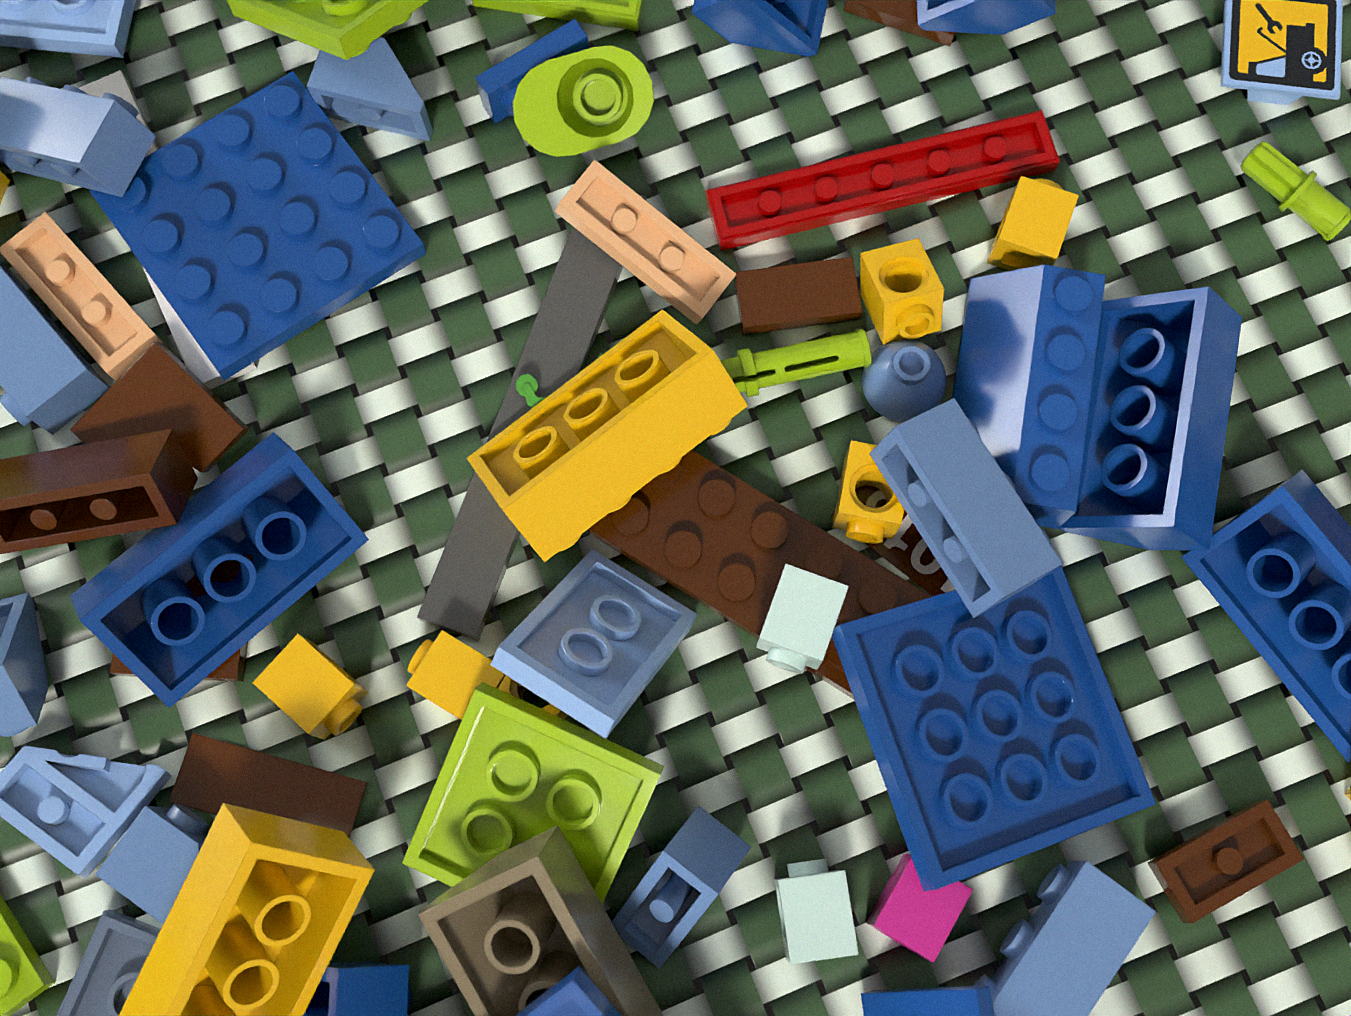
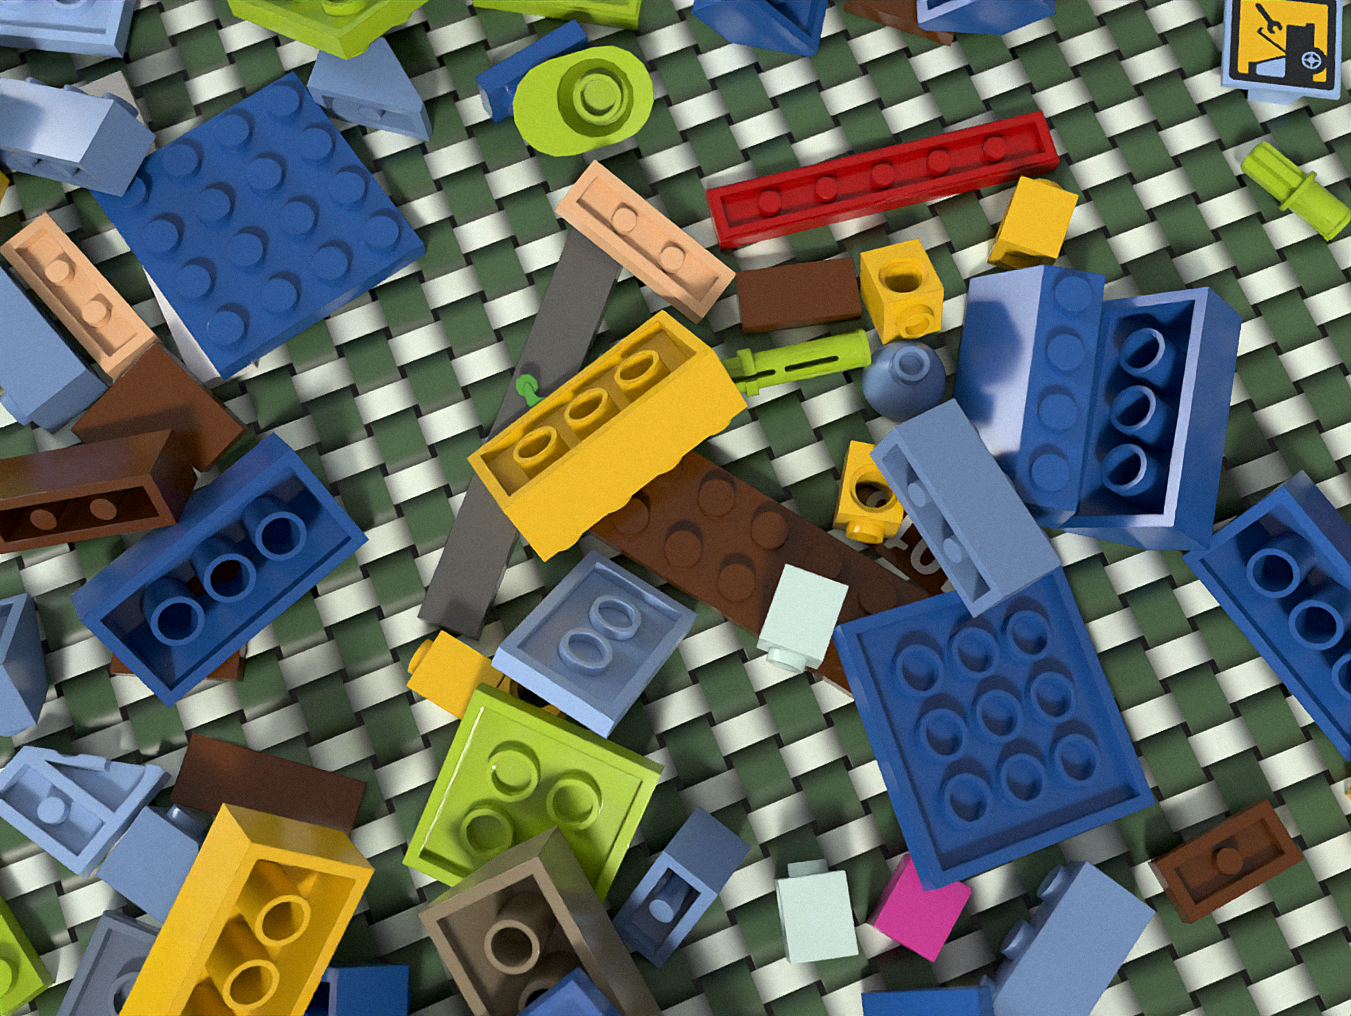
yellow brick [252,634,368,740] -> none

